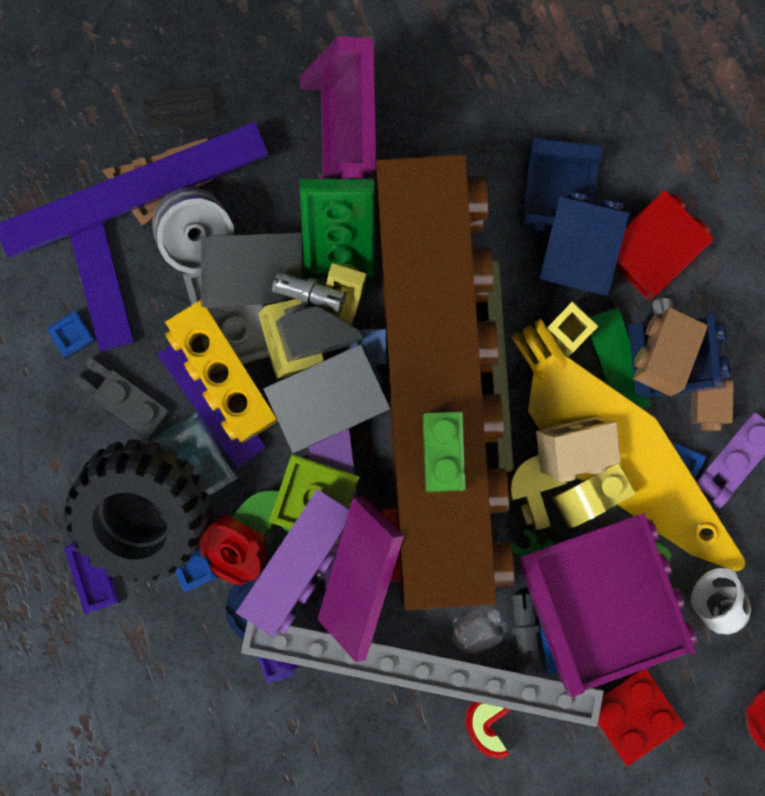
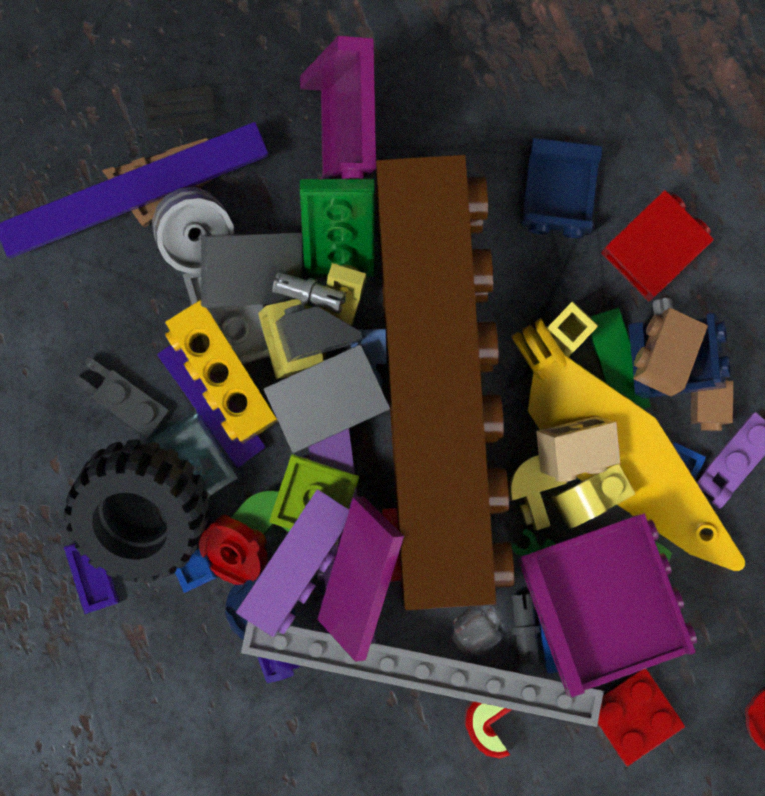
blue tile [46,310,96,359] -> none
dark purple tile [70,222,135,352] -> none
bright green brick [422,412,465,492] -> none
olive tile [485,261,514,473] -> none
dark blue panel [539,191,629,296] -> none
white helmet [691,568,751,635] -> none

